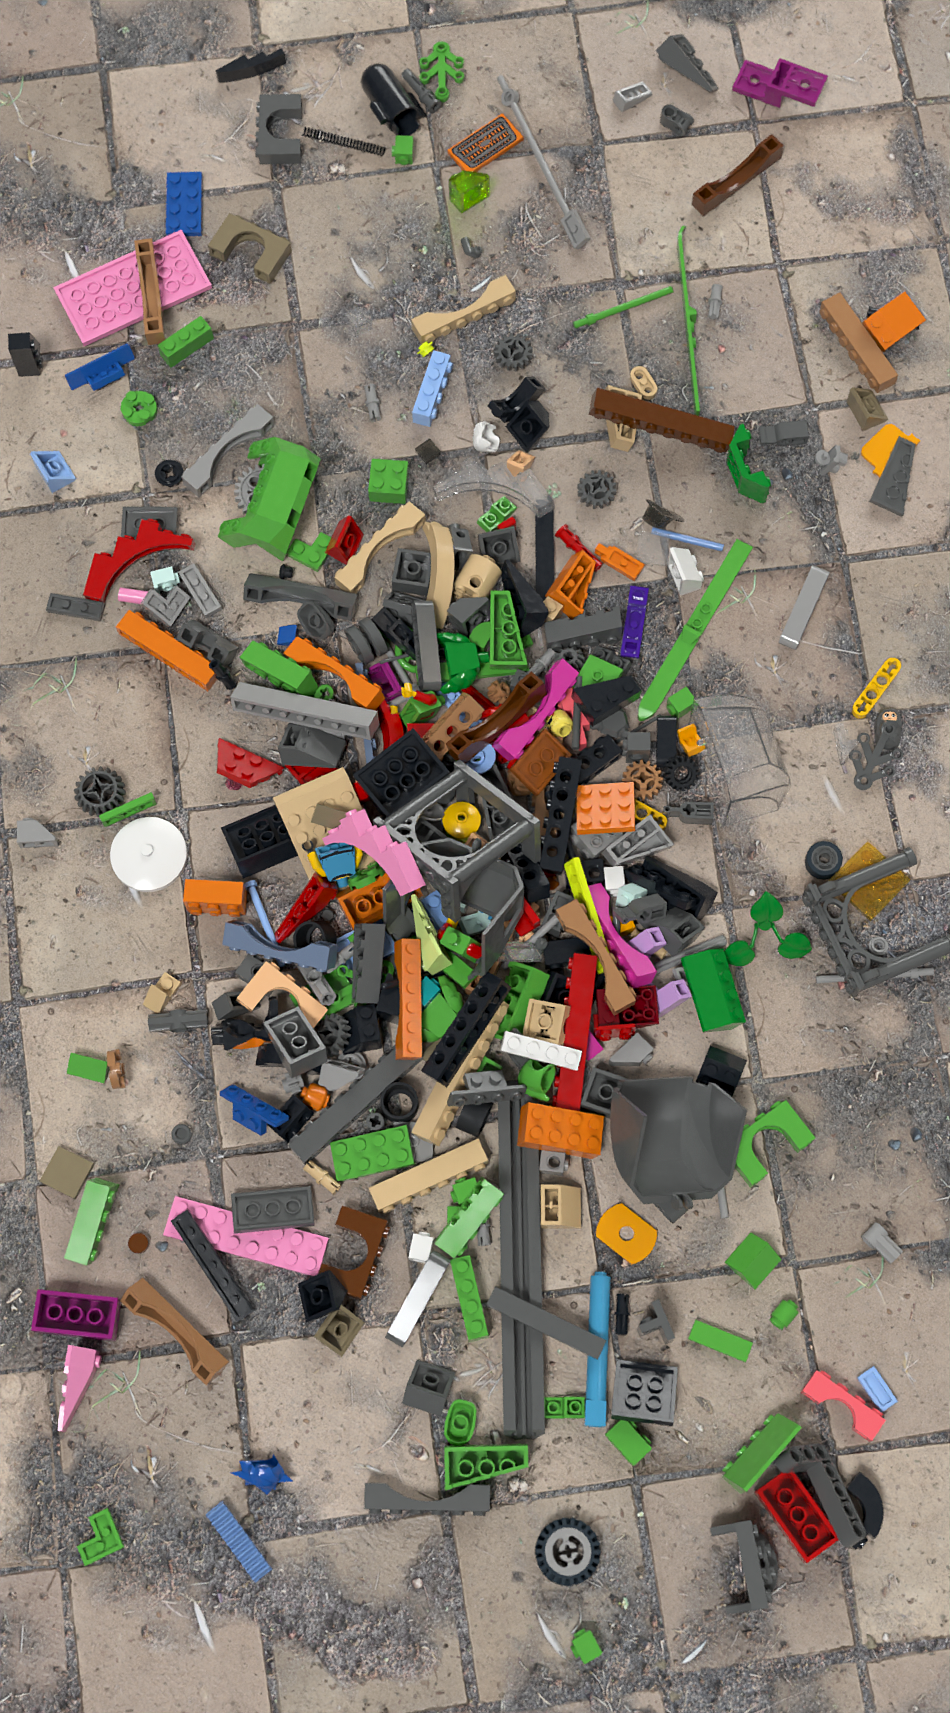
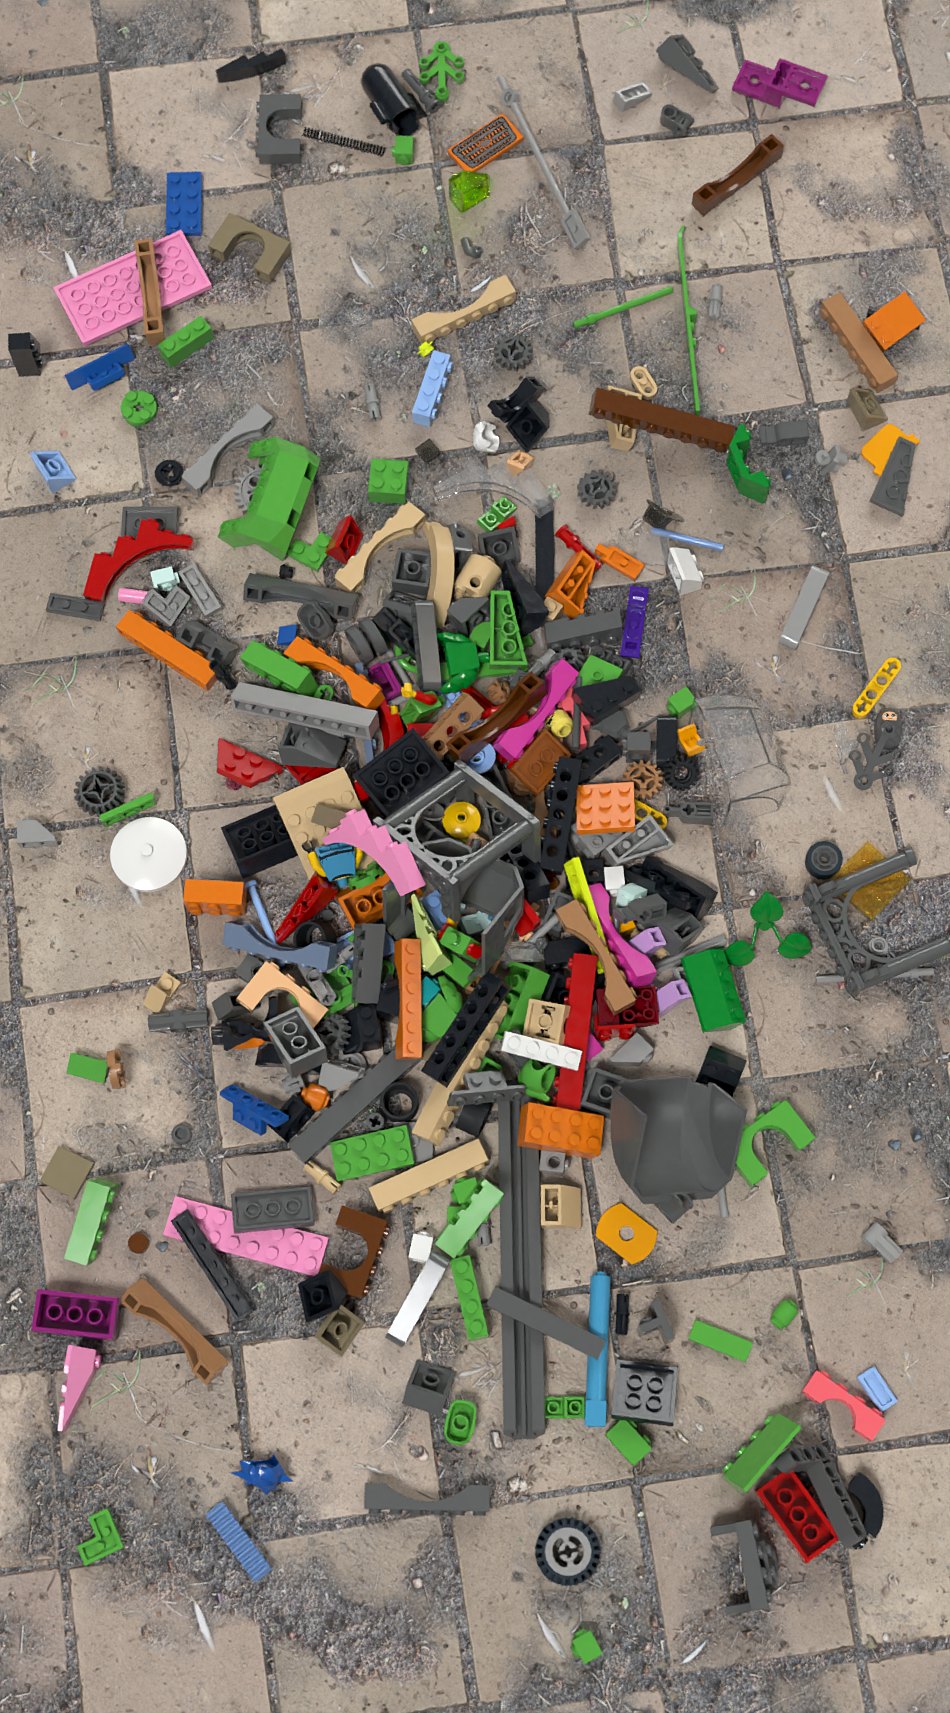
bright green wedge [444,1444,528,1490] -> none
bright green piece [638,539,753,721] -> none
bright green slope [724,1233,782,1290] -> none

